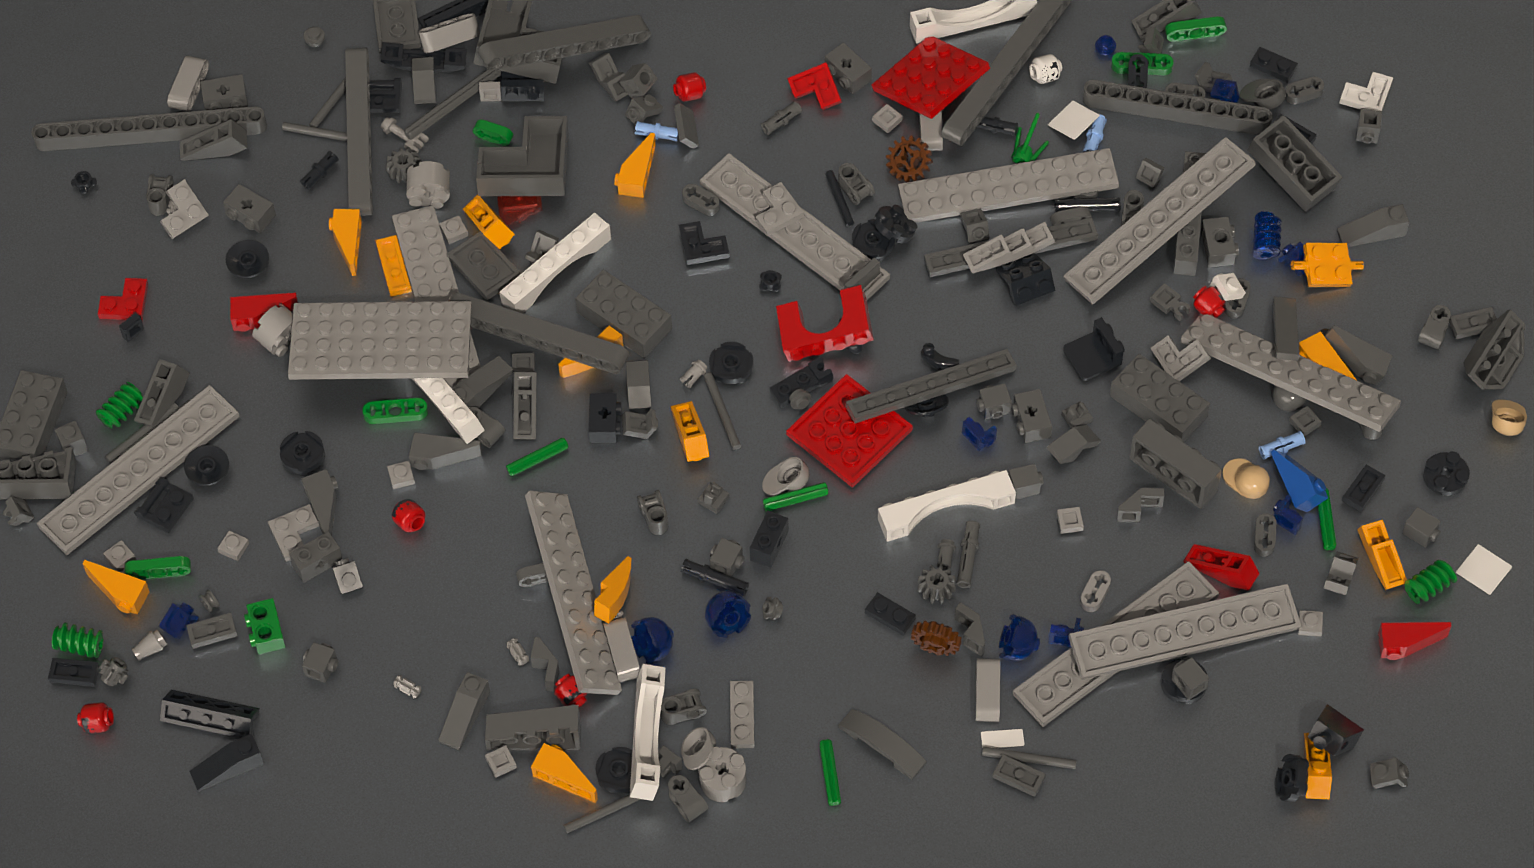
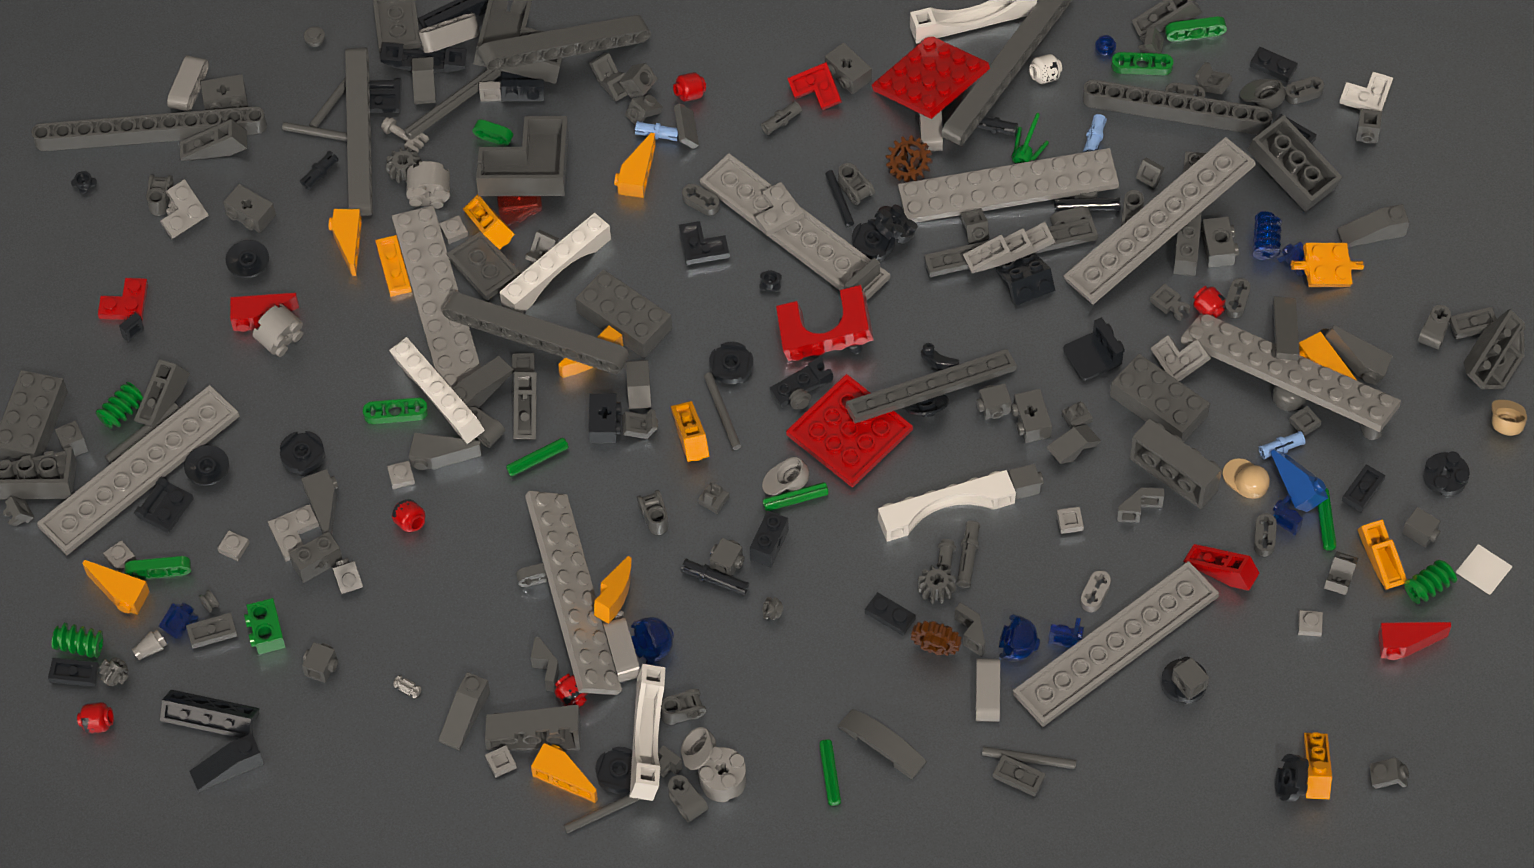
light grey plate [288,301,472,380] -> none
light grey piece [506,638,529,666] -> none
light grey pin [680,359,707,388] -> none
clear blue cylinder [705,591,751,638] -> none
light grey plate [730,681,754,749] -> none
light grey plate [872,104,903,133] -> none
clear blue bracket [962,417,997,451] -> none
white sticker [981,729,1024,748] -> none
white sticker [1048,101,1100,140] -> none
light grey plate [1068,584,1302,680] -> none
black beam [1128,54,1148,88] -> none
white bracket [1208,273,1246,301] -> none
clear blue bracket [1210,79,1240,103] -> none
black torso [1308,704,1364,756] -> none

